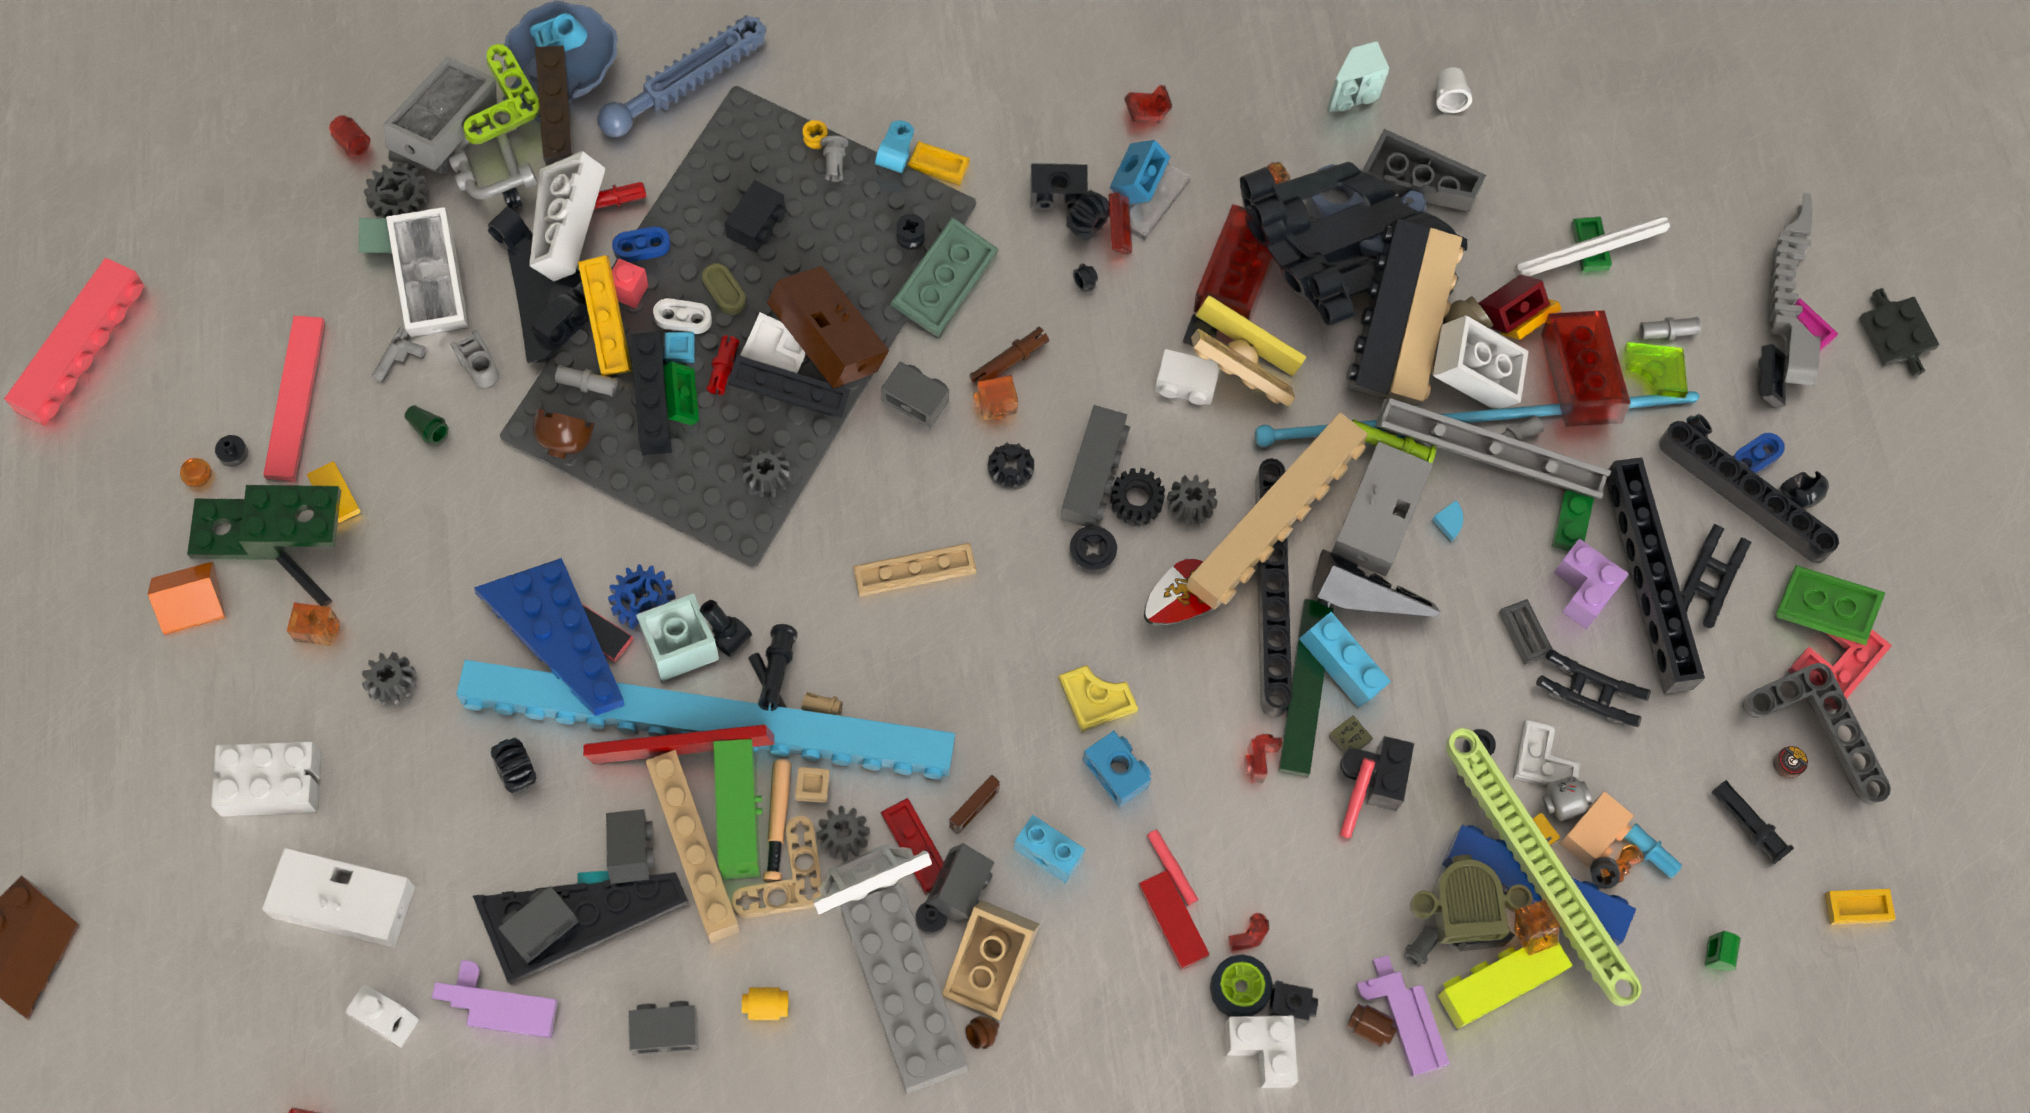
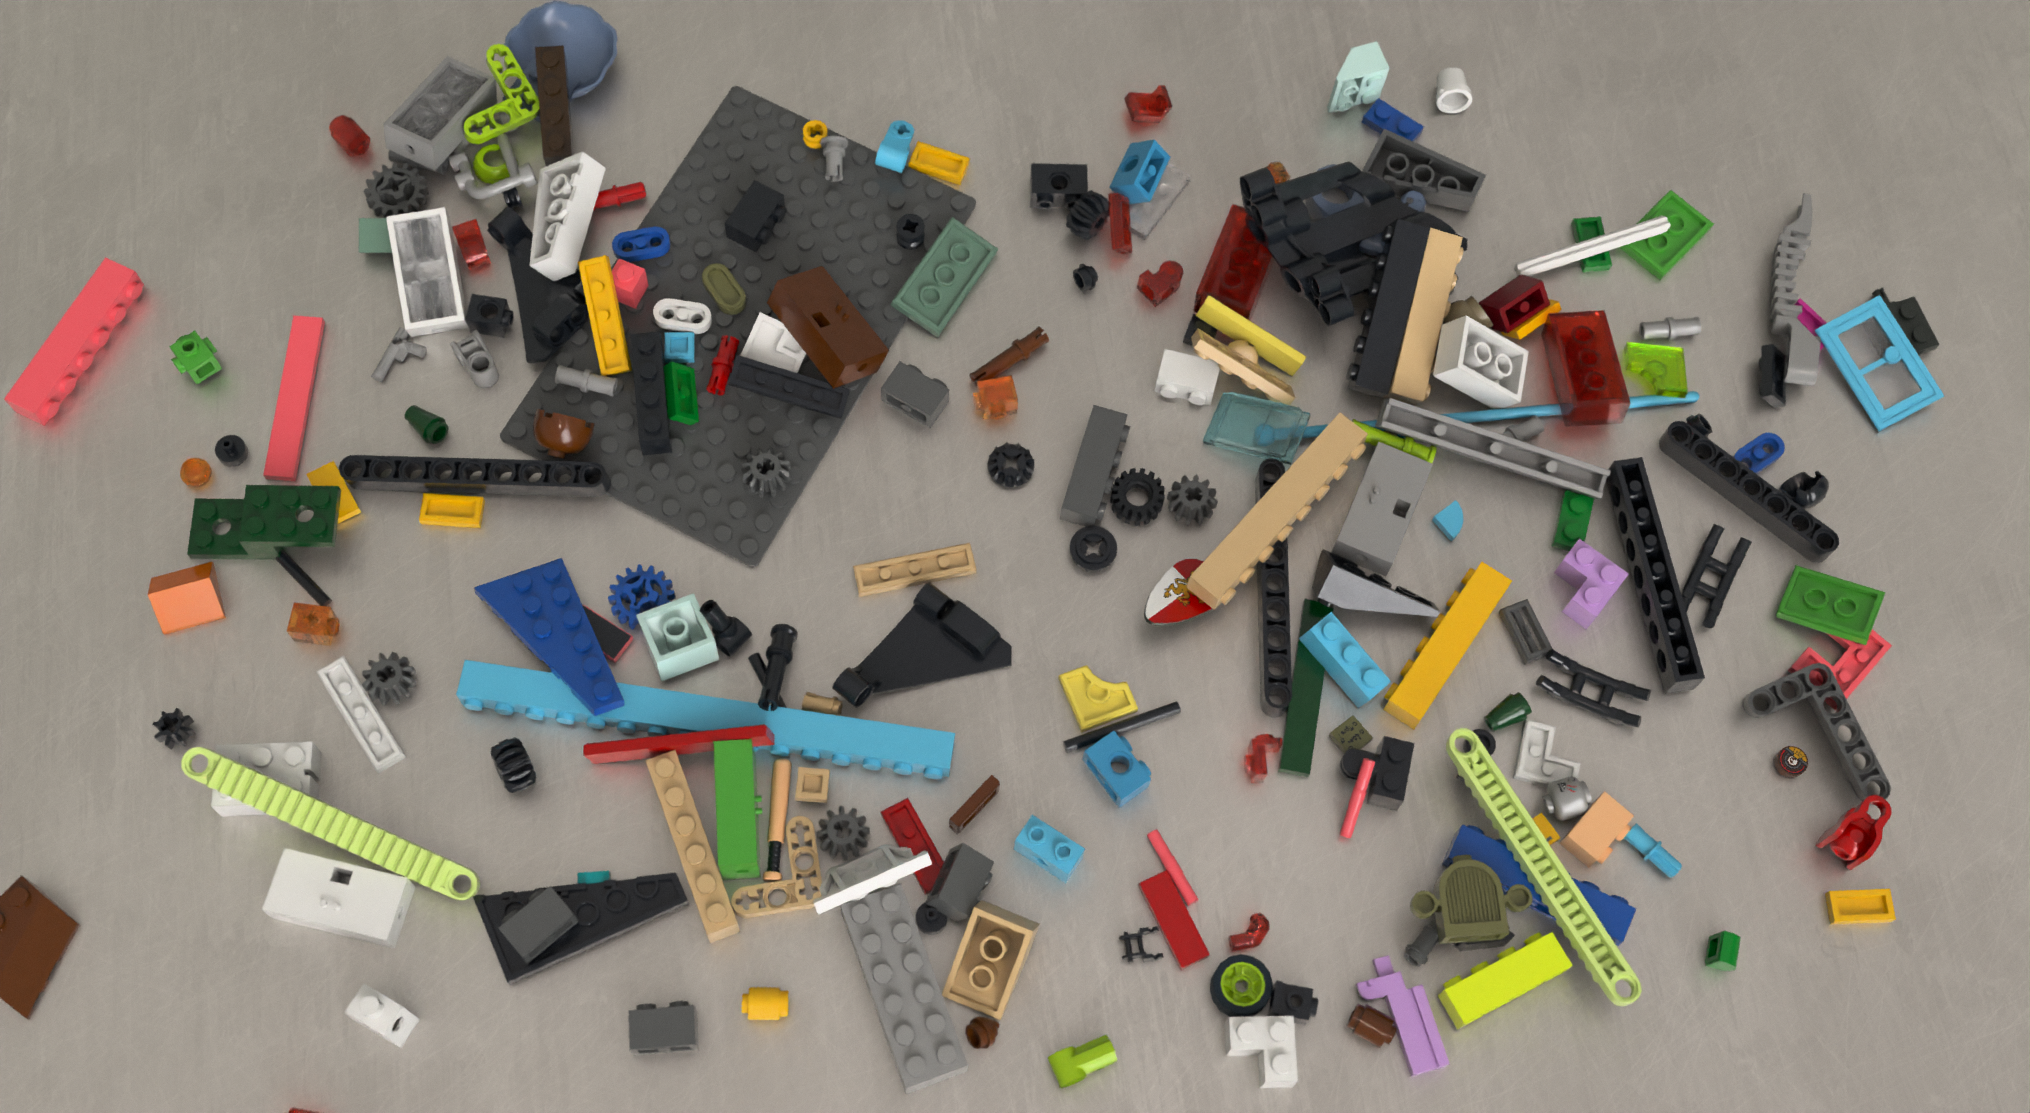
lavender piece [432,960,558,1038] -> none
medium azure piece [530,13,587,52] -> none
sand blue gear [597,15,766,138] -> none
dark grey brick [606,809,655,884] -> none
clear orange brick [1514,900,1560,956] -> none
black bush [1590,856,1620,889] -> none
clear orange piece [1602,845,1644,882] -> none
black pin [1711,780,1794,866] -> none
none -> black gear [152,708,196,749]
none -> bright green brick [169,330,222,384]
none -> yellowish green gear [181,747,480,900]
none -> white tile [316,656,406,774]
none -> black beam [339,455,611,497]
none -> yellow tile [419,493,485,528]
none -> clear red leg [452,219,491,270]
none -> black brick [465,294,514,338]
none -> lime piece [473,144,518,184]
none -> black panel [832,582,1012,708]
none -> lime piece [1048,1034,1118,1088]
none -> black bar [1063,701,1181,753]
none -> black piece [1119,927,1164,963]
none -> clear red leg [1137,261,1184,307]
none -> clear light blue piece [1203,392,1311,465]
none -> blue plate [1362,98,1424,142]
none -> yellow brick [1383,562,1512,729]
none -> dark green cone [1484,692,1532,732]
none -> bright green tile [1619,190,1714,280]
none -> medium azure door [1814,295,1944,432]
none -> red piece [1815,795,1892,870]

